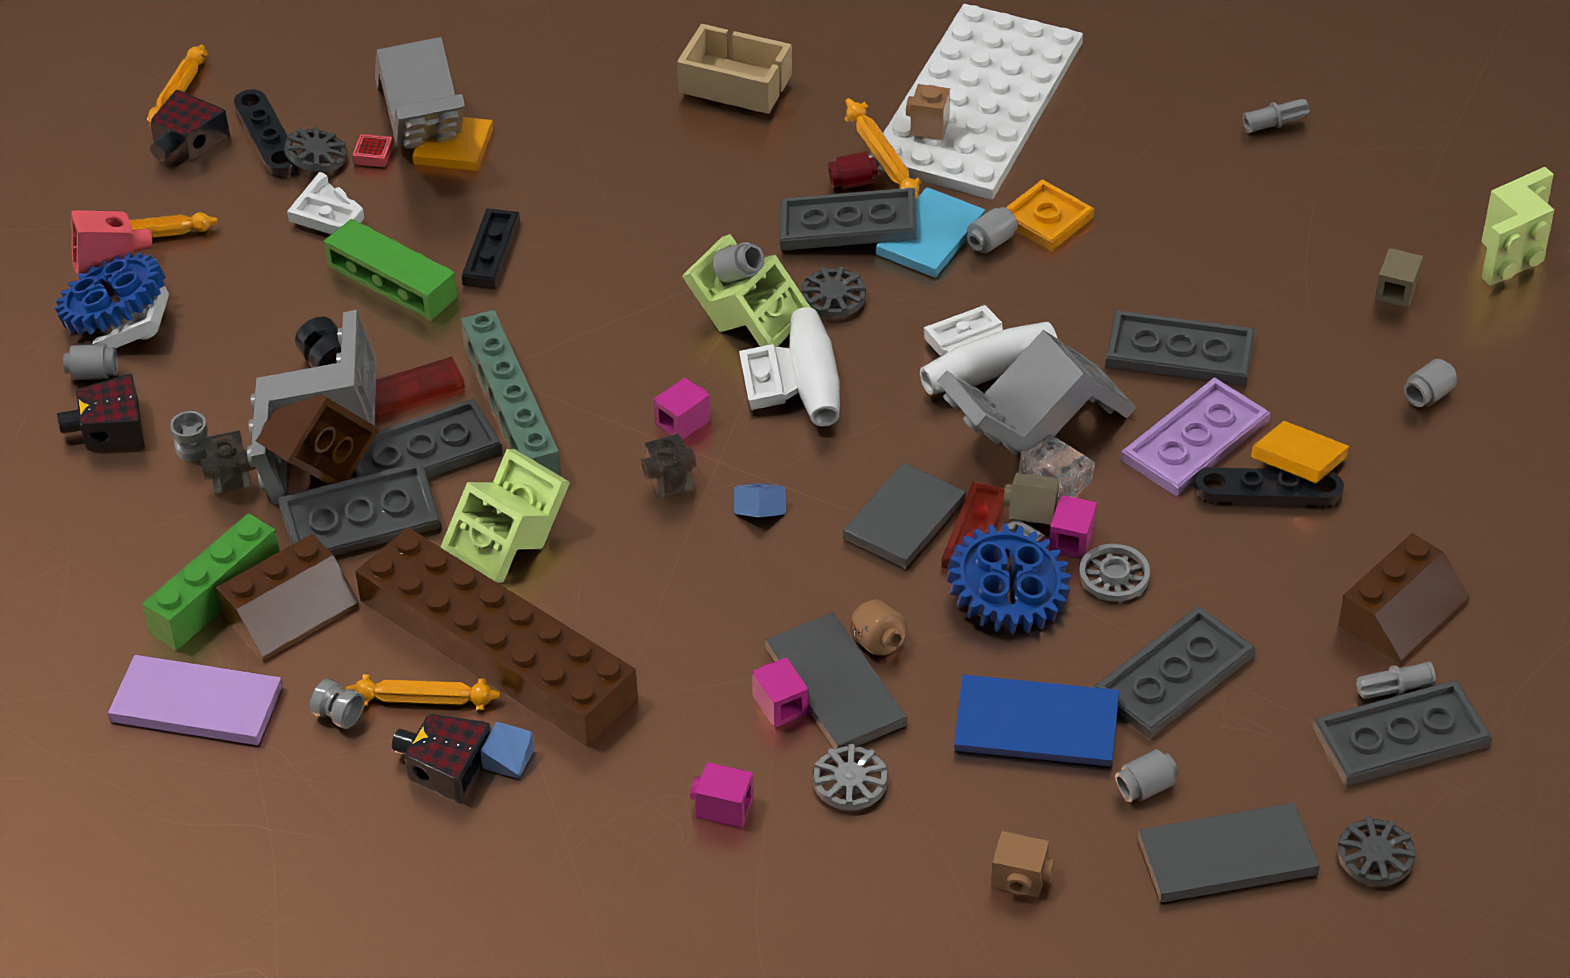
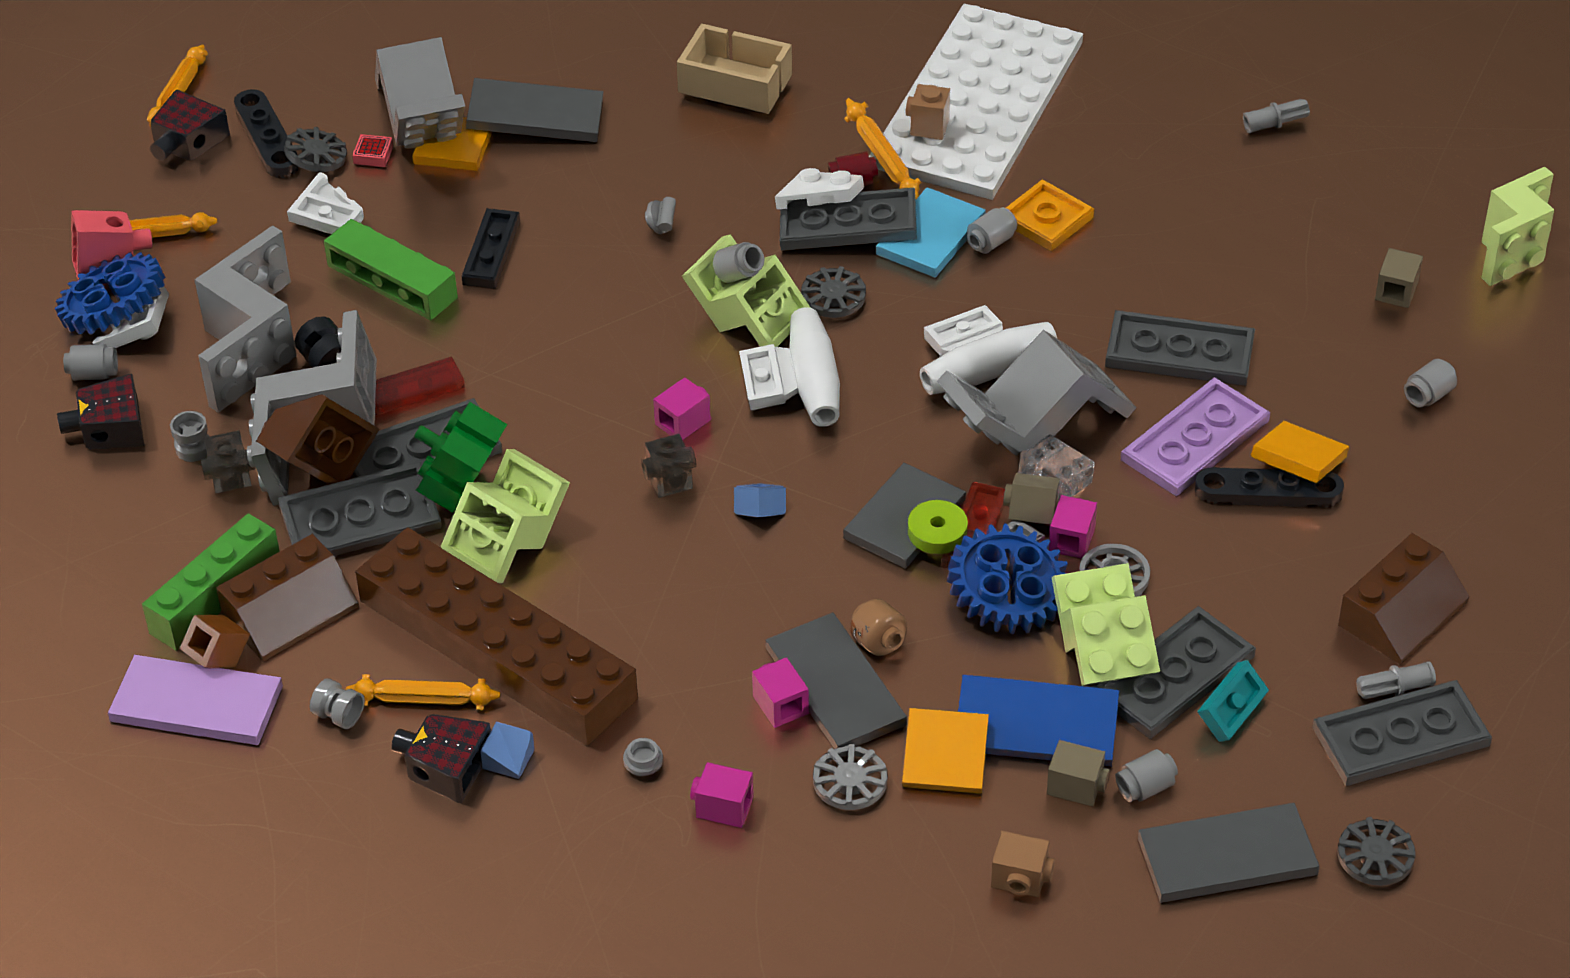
sand green brick [461,310,561,476] -> none
none -> dark orange brick [179,615,250,668]
none -> light grey bracket [194,225,297,413]
none -> green brick [414,401,508,513]
none -> dark grey tile [466,78,604,142]
none -> light grey plate [623,738,663,776]
none -> light grey plate [645,197,676,234]
none -> white wing [775,168,864,209]
none -> light orange tile [902,708,989,794]
none -> lime piece [908,500,968,554]
none -> dark tan brick [1047,740,1110,806]
none -> yellowish green bracket [1051,563,1160,686]
none -> teal plate [1197,660,1269,742]

